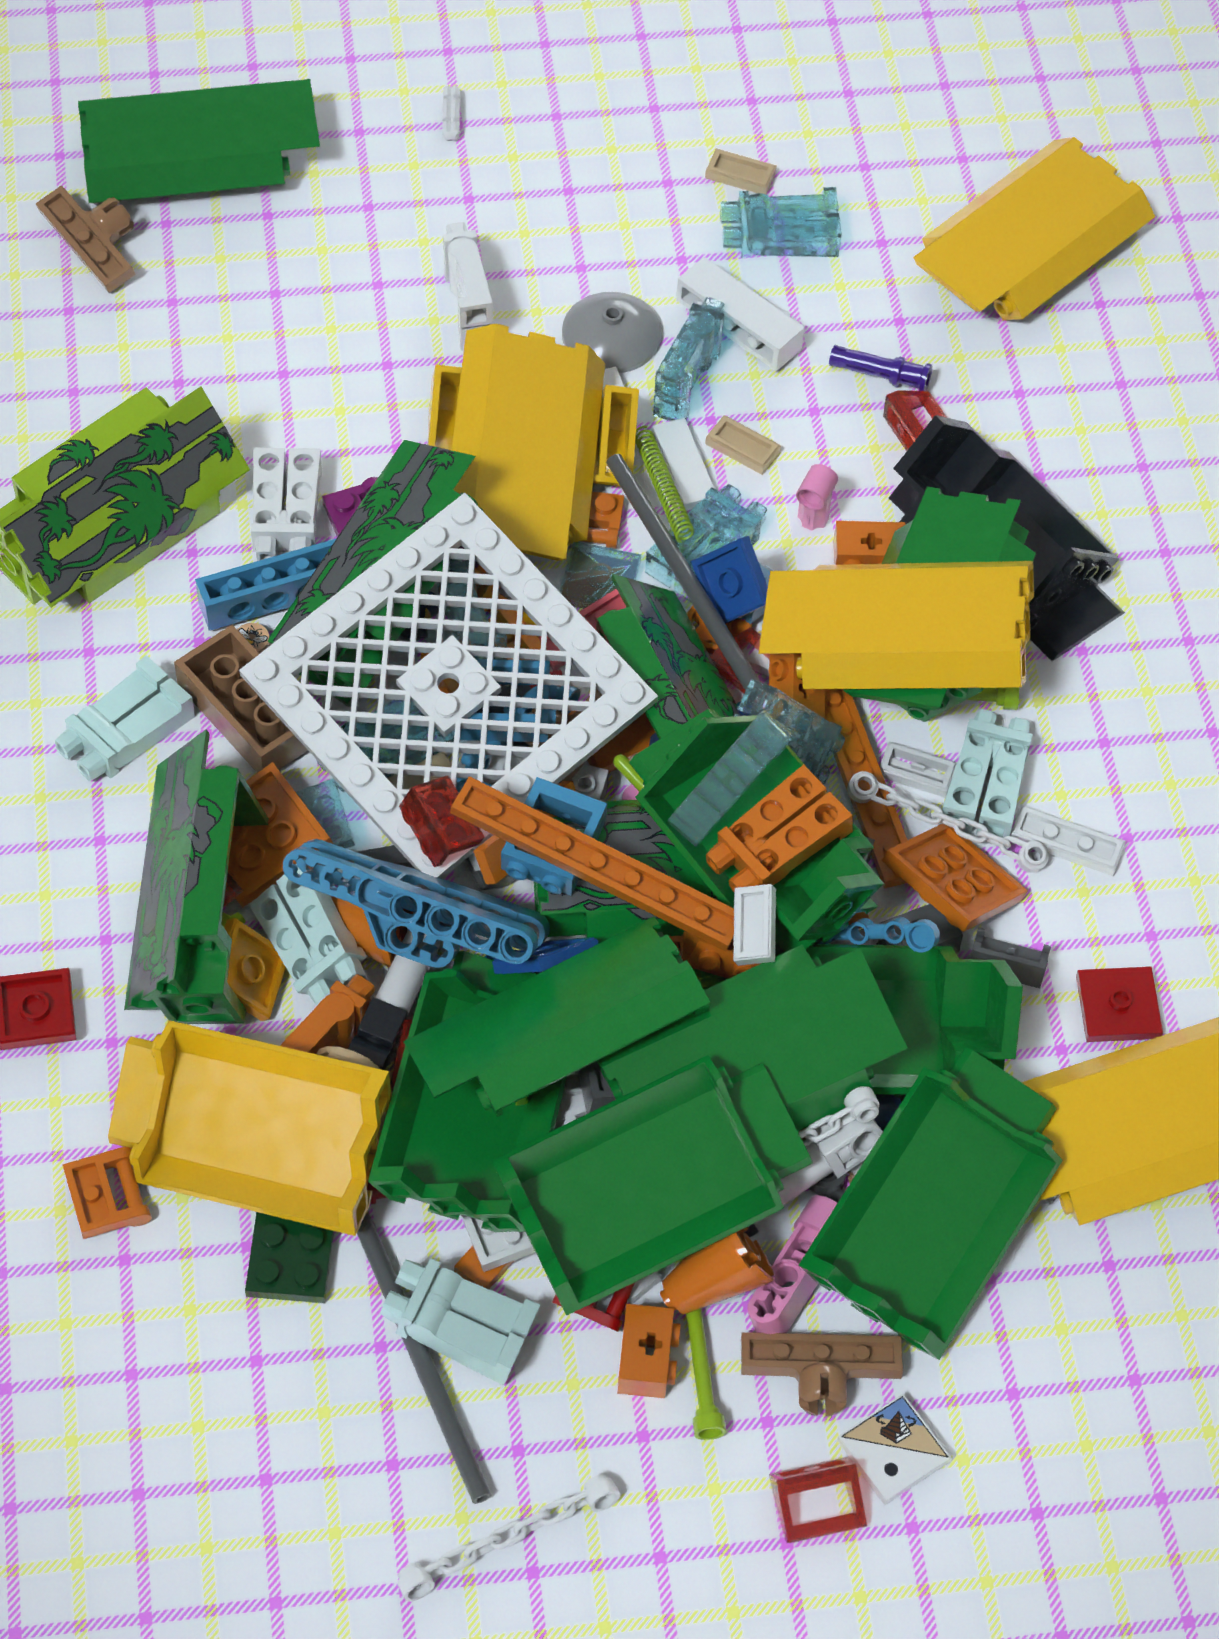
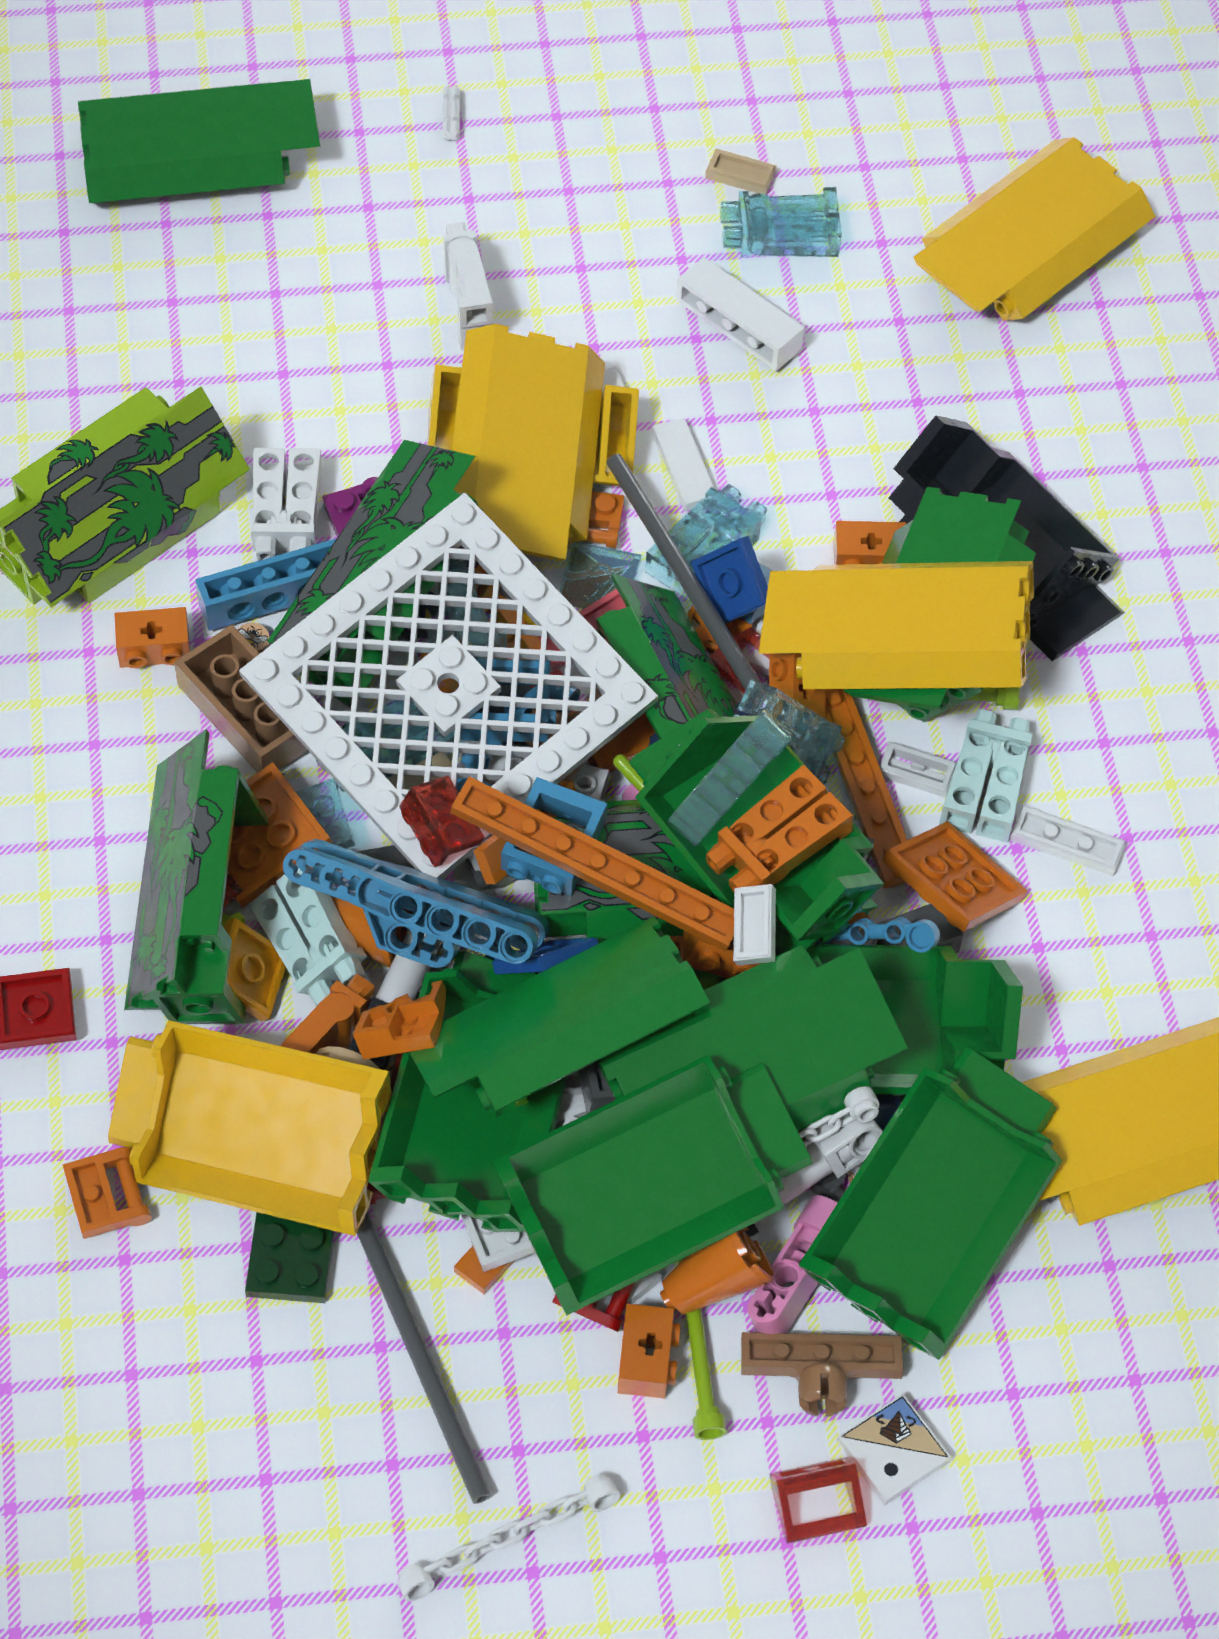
medium nougat plate [35,185,136,293] -> none
light aqua hips [55,655,195,782] -> none
light aqua hips [380,1258,540,1386] -> none
light grey dish [562,292,662,373] -> none
lime piece [635,425,695,543] -> none
clear light blue hips [653,297,725,421] -> none
tan tile [705,415,781,475] -> none
bright pink piece [796,464,838,531] -> none
dark purple pin [829,344,933,394] -> none
white piece [847,771,1049,873] -> none
clear red tile [883,390,947,451] -> none
dark grey hinge [970,927,1051,989] -> none
red plate [1076,966,1163,1042] -> none
none -> orange brick [114,607,190,668]
none -> orange slope [353,980,446,1060]

